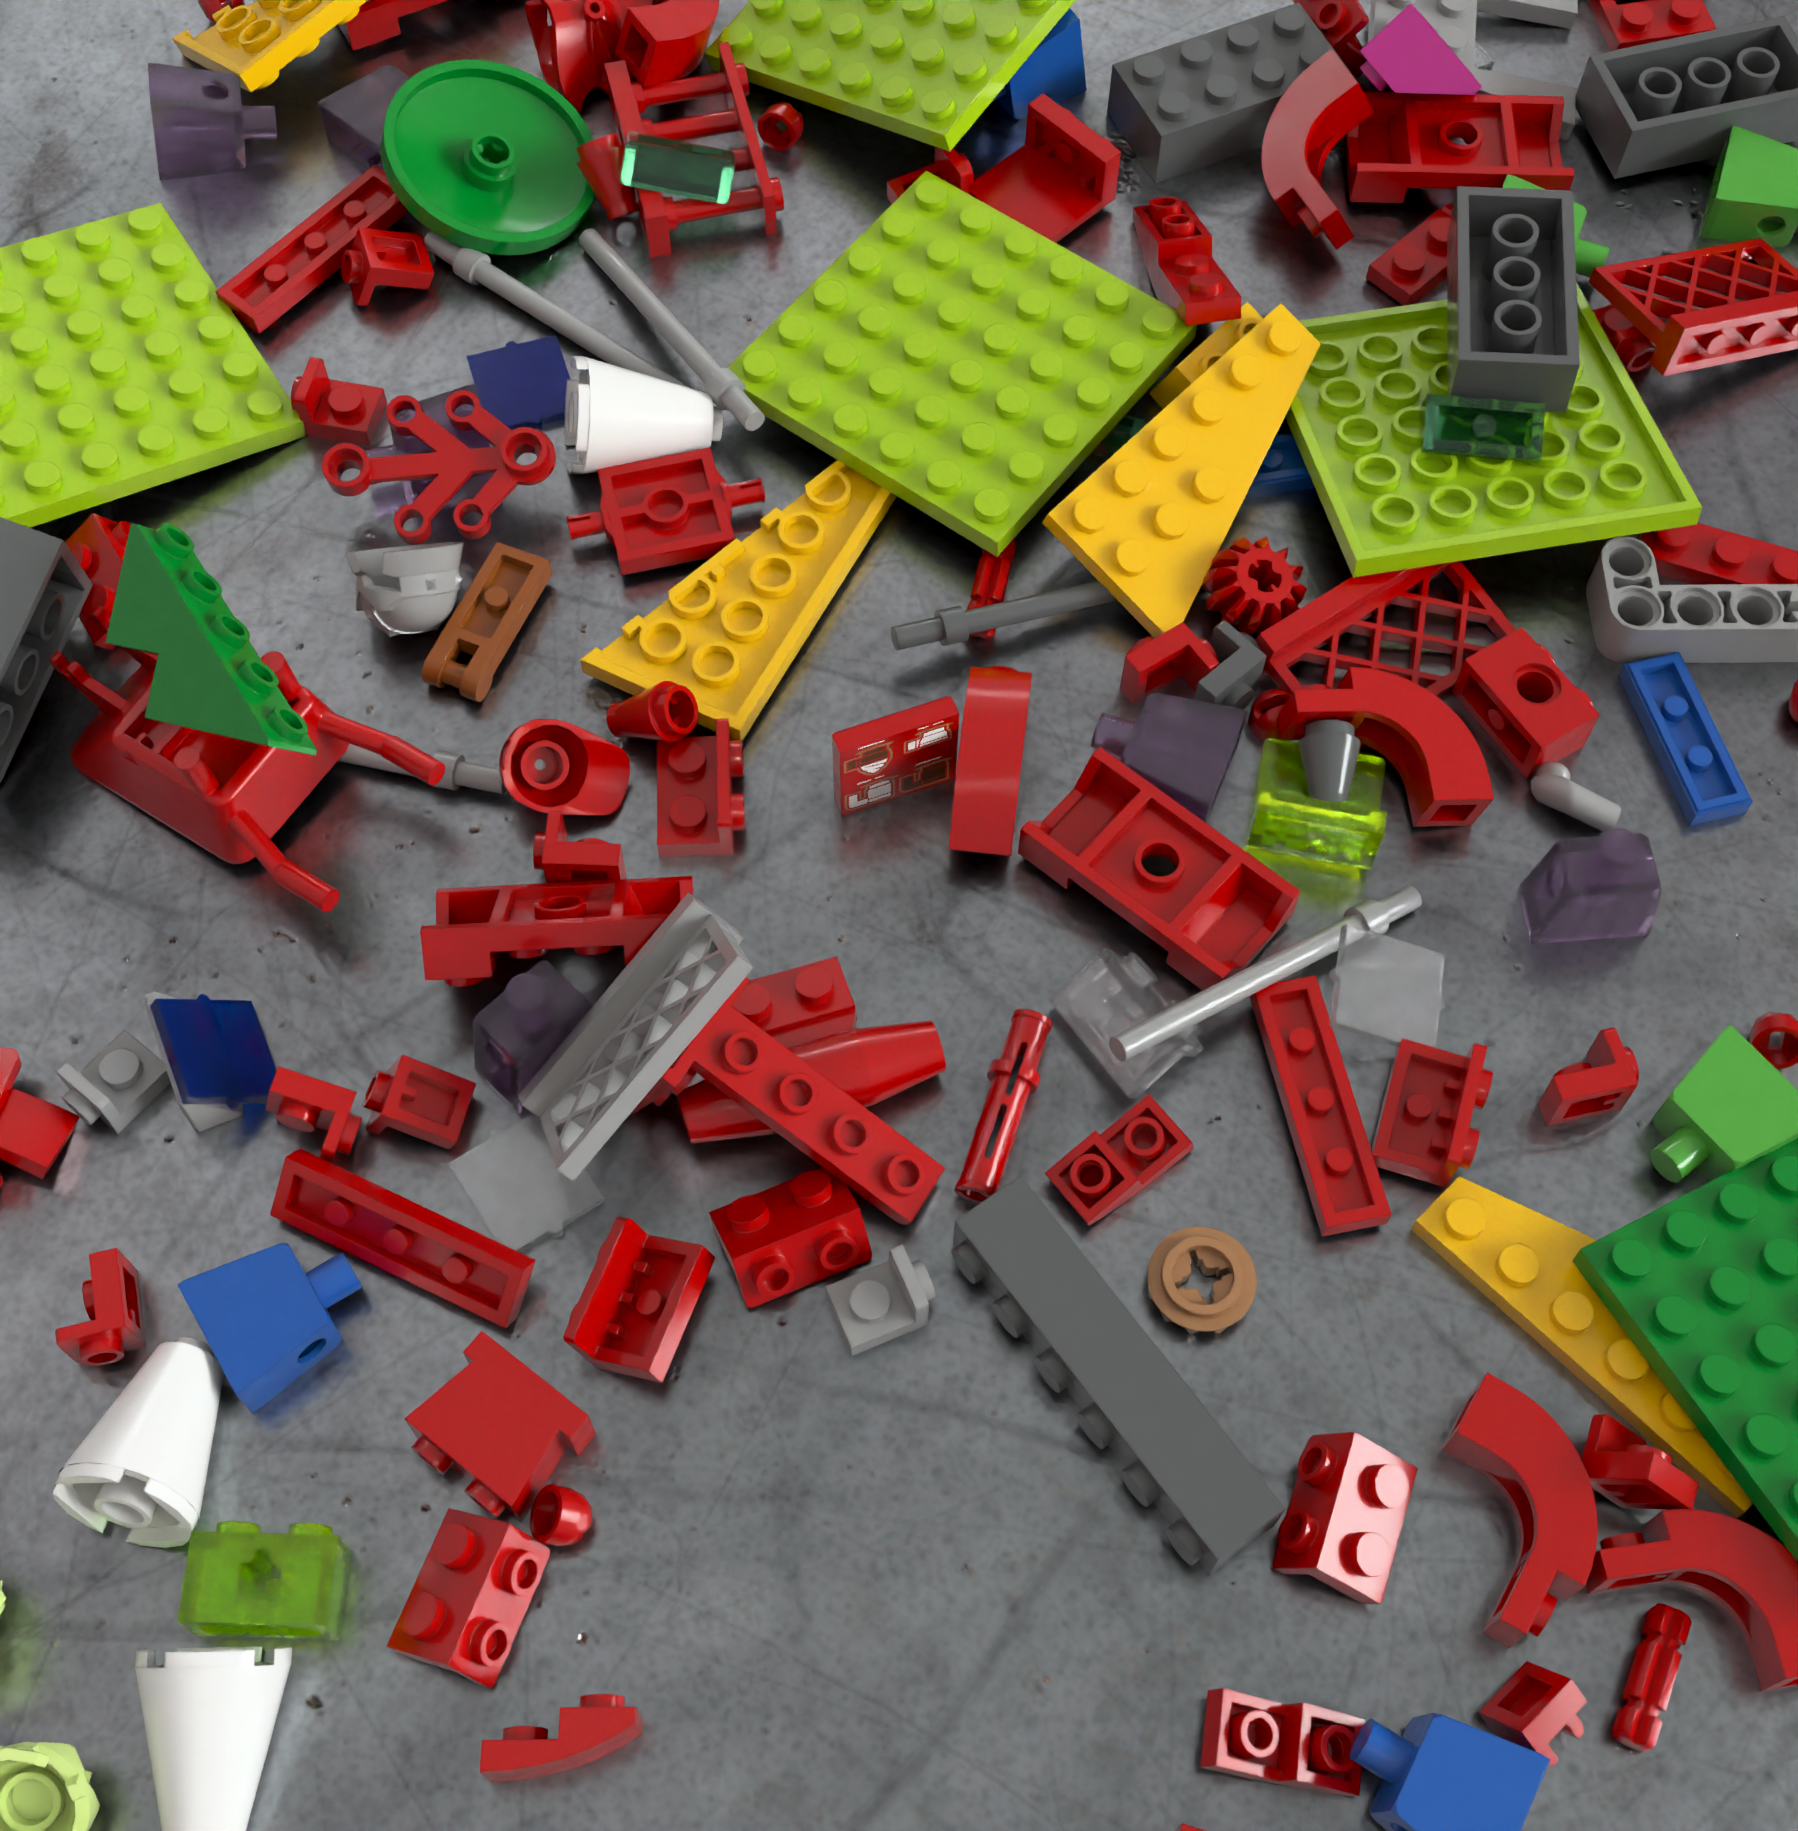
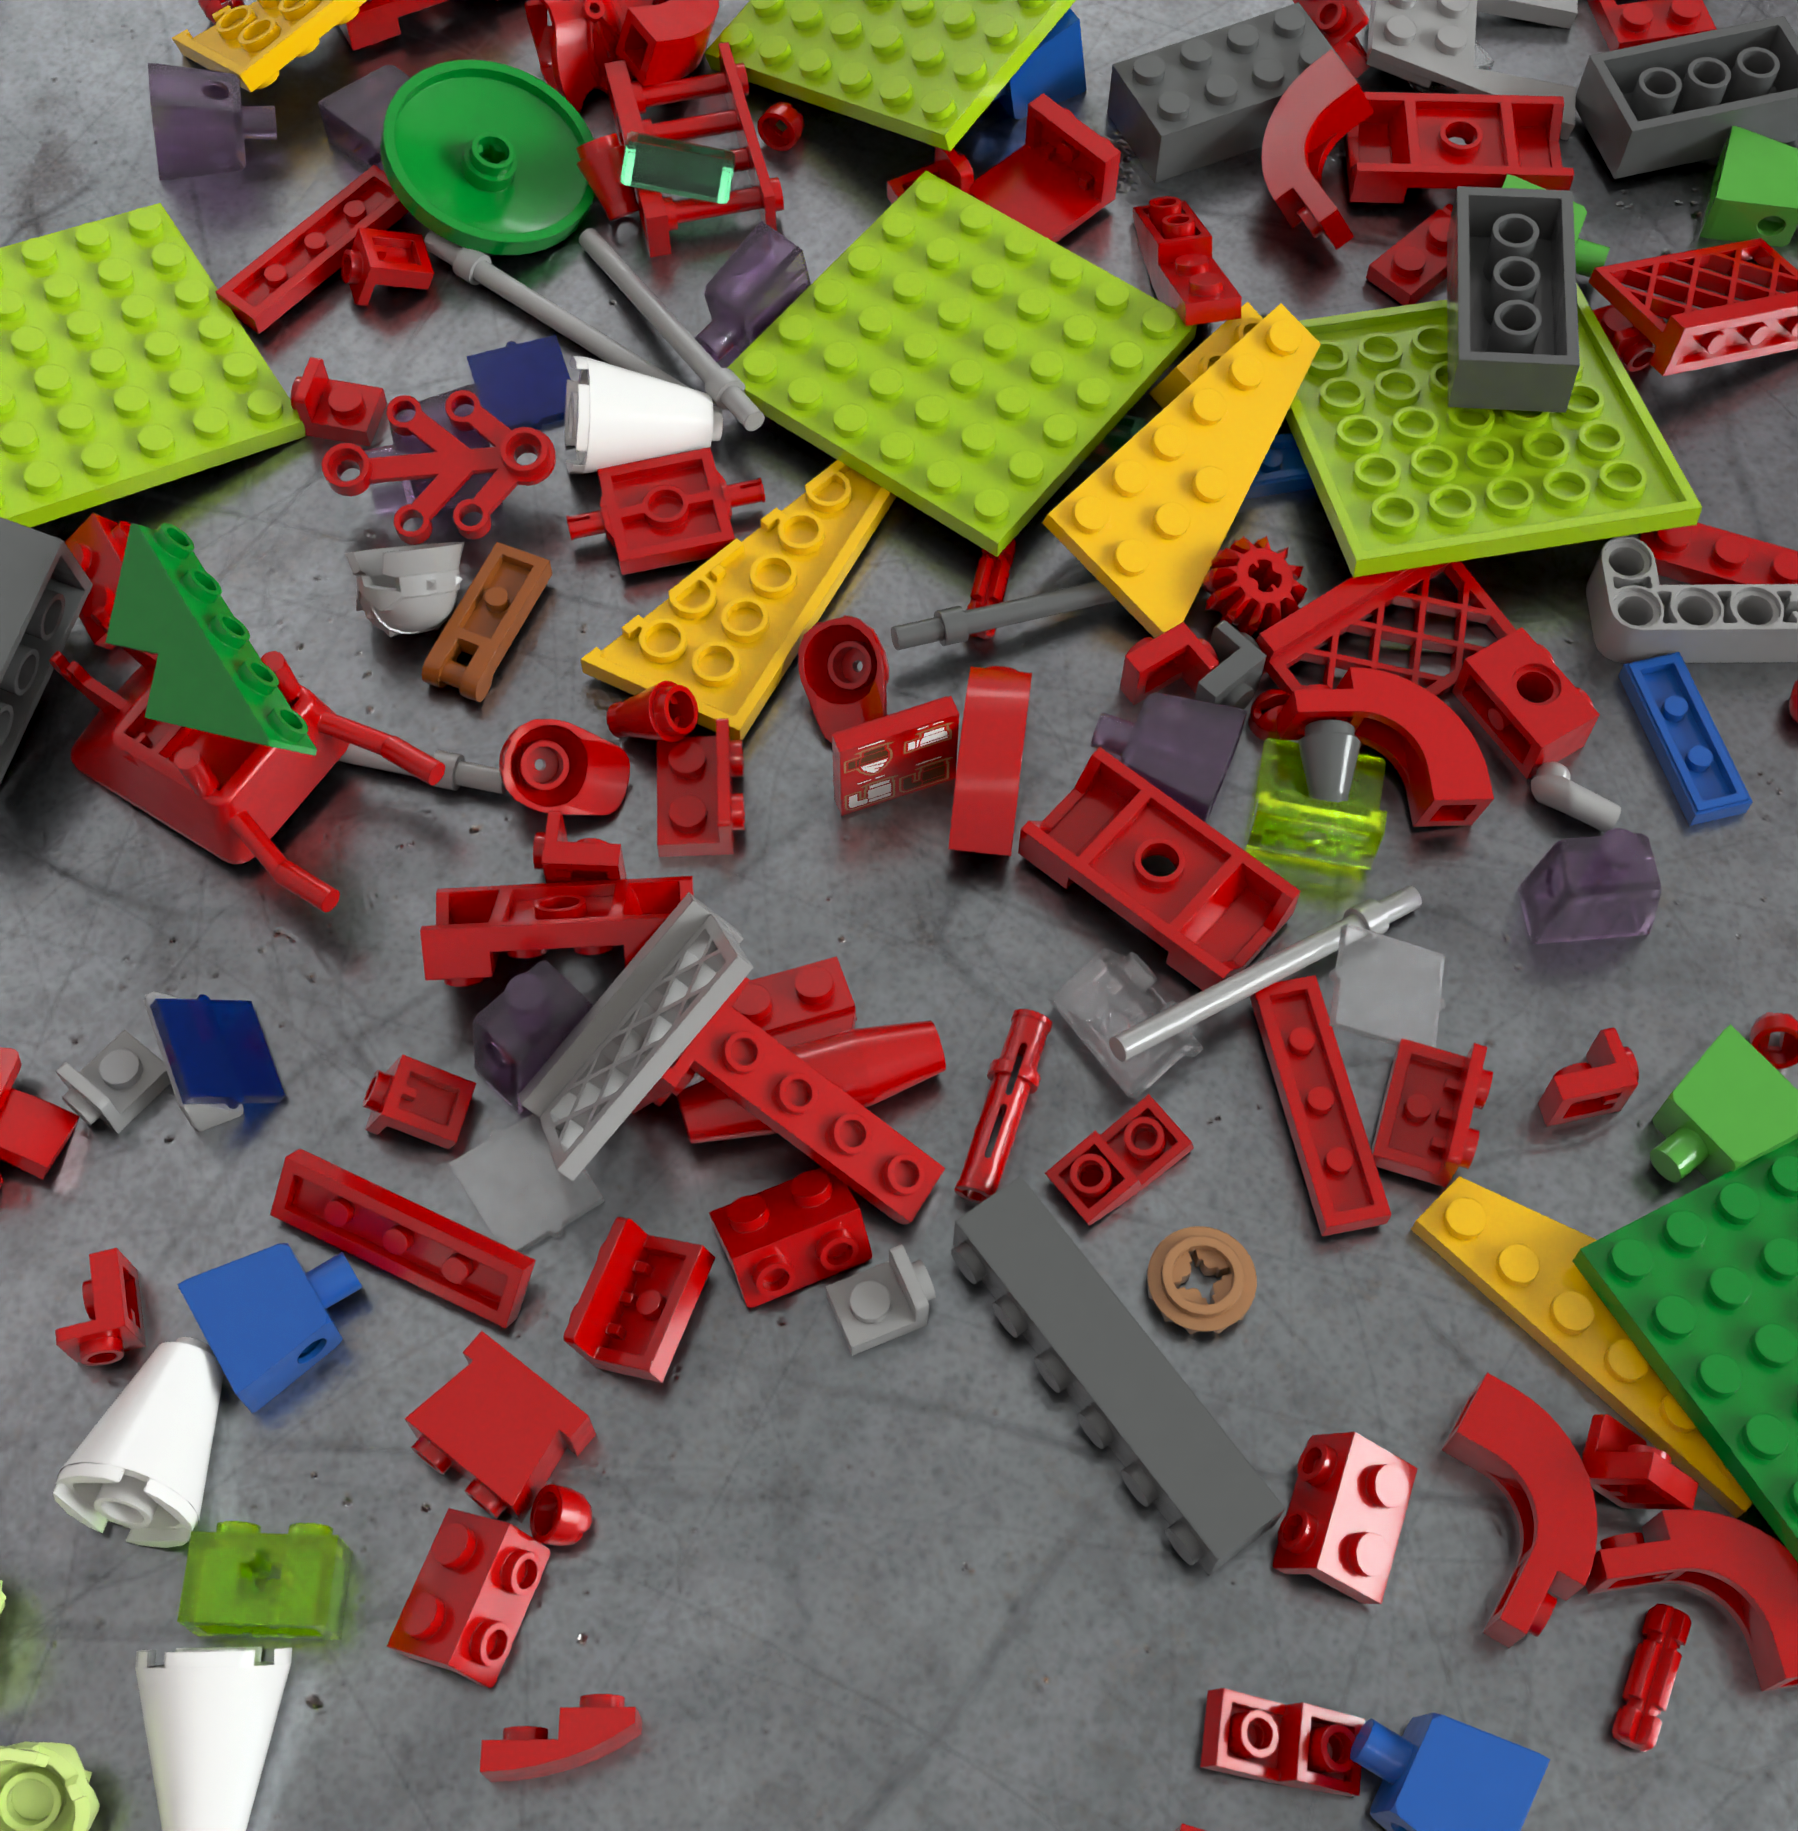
red bracket [265,1066,362,1163] -> none
dark pink slope [1360,3,1482,95] -> none
clear green slope [1420,393,1545,463] -> none
red tile [1478,1661,1587,1766] -> none
none -> clear purple torso [695,221,811,363]
none -> red cap [798,615,889,743]

